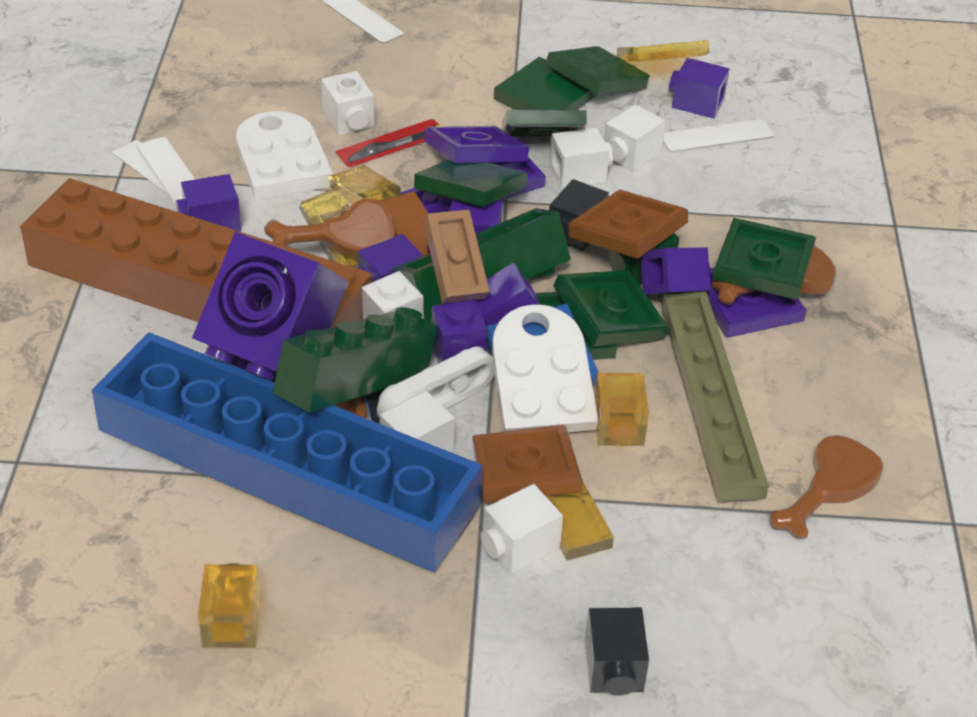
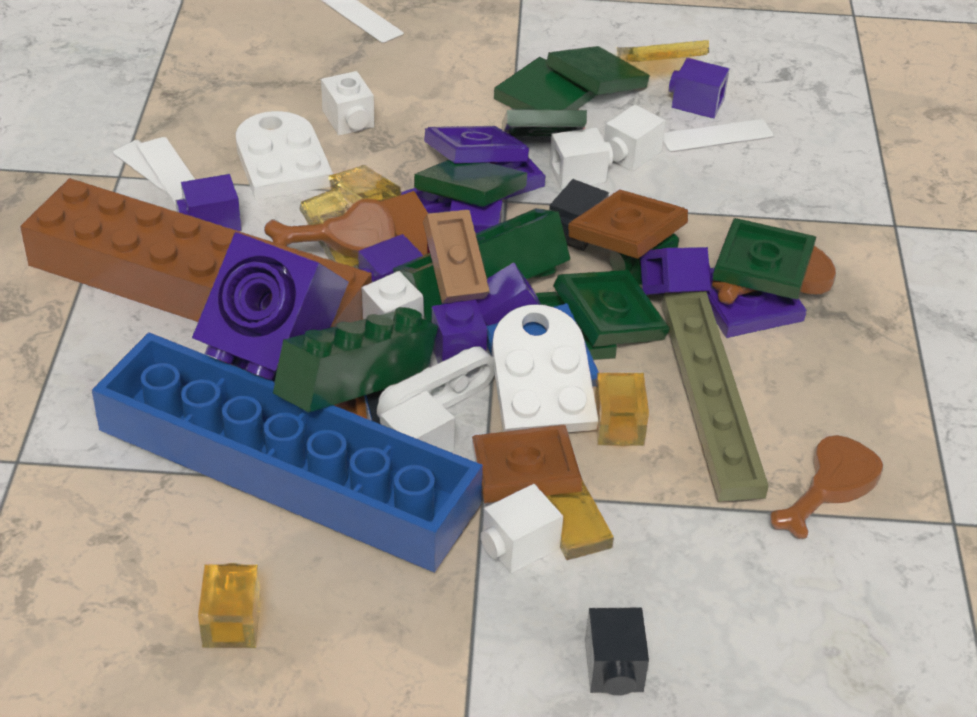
red sticker [335,119,442,168] -> none

